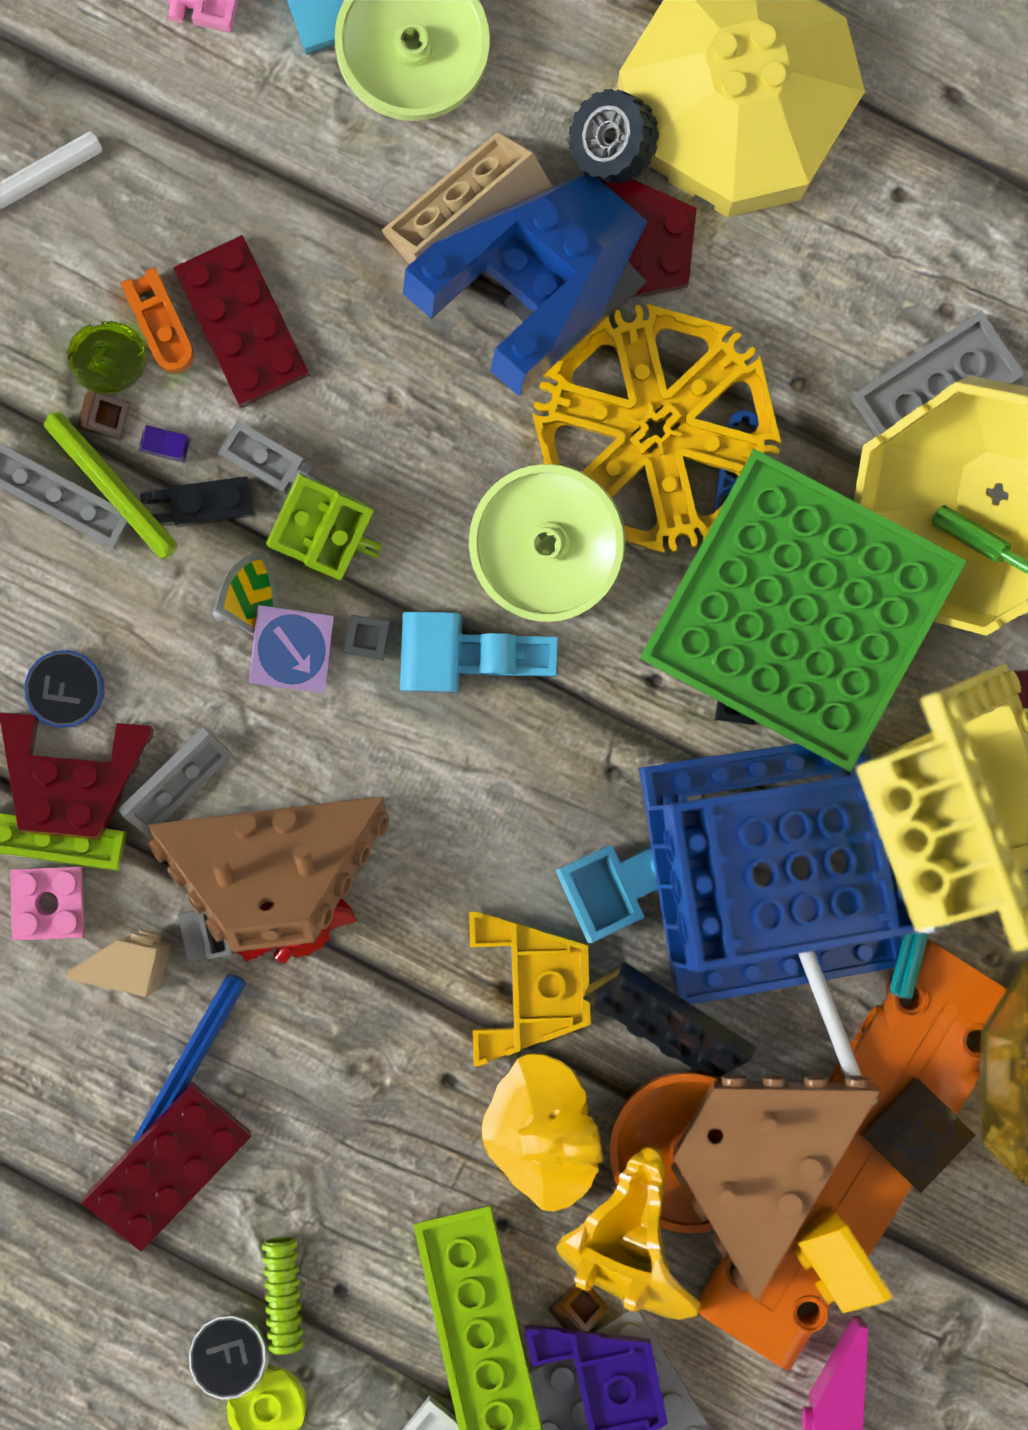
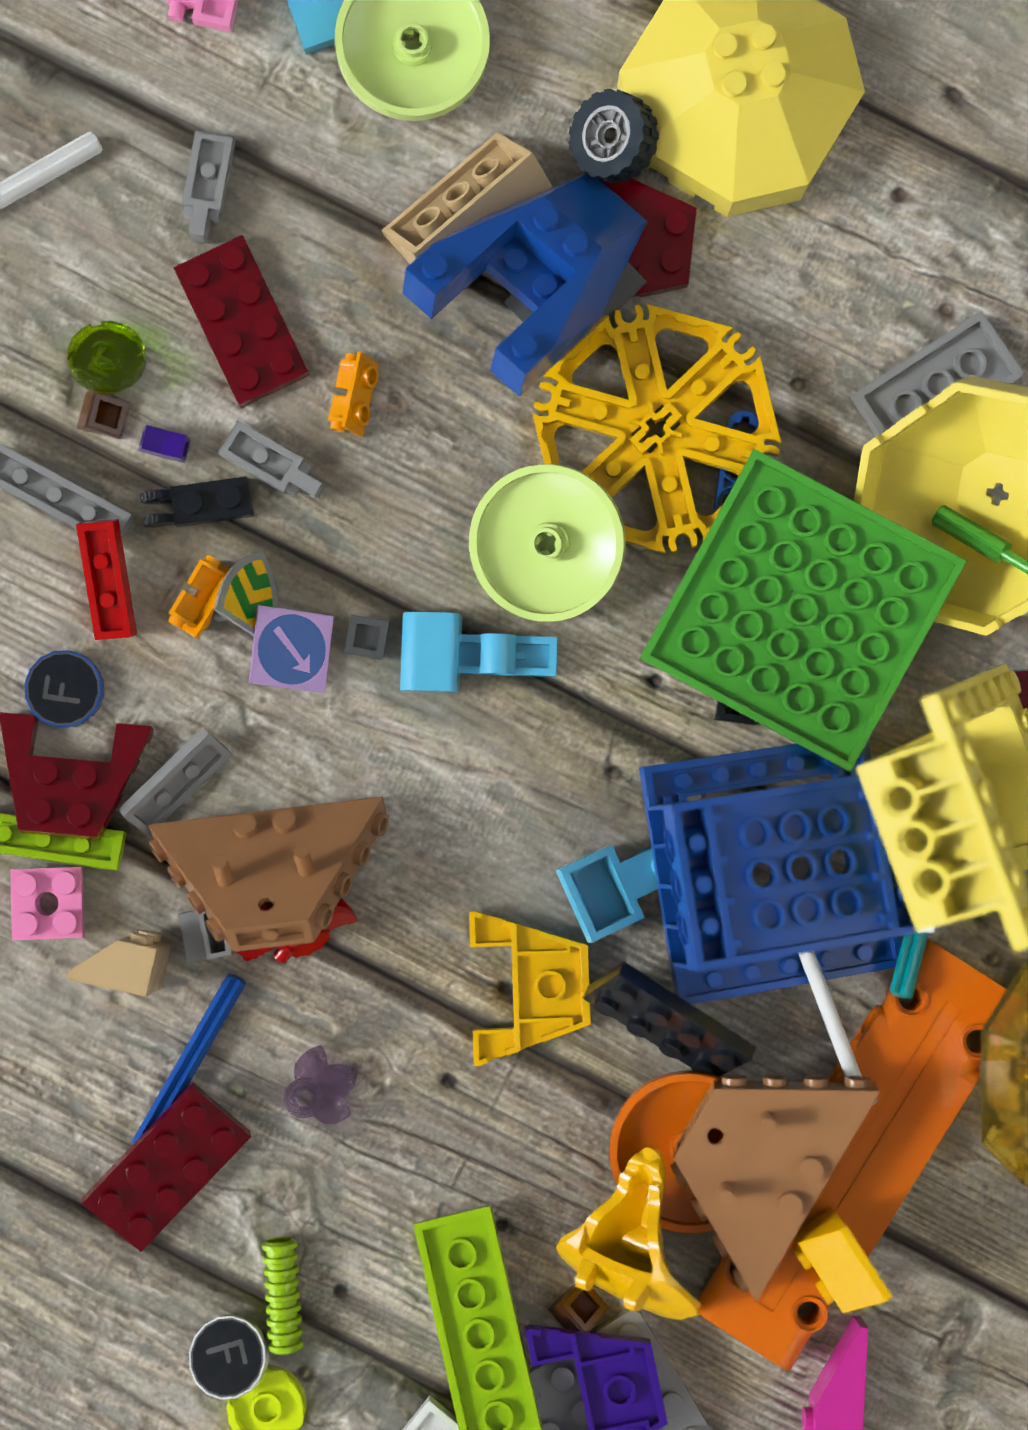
lime axle [44,411,178,560] -> none
orange plate [120,266,195,374] -> none
lime plate [266,472,382,581] -> none
yellow animal [482,1053,603,1212] -> none
dark brown tile [860,1077,976,1193] -> none
none -> red plate [76,519,137,640]
none -> light orange hinge [168,554,231,639]
none -> light grey hinge [182,131,236,244]
none -> clear purple plate [284,1045,358,1124]
none -> light orange hinge [328,351,379,438]

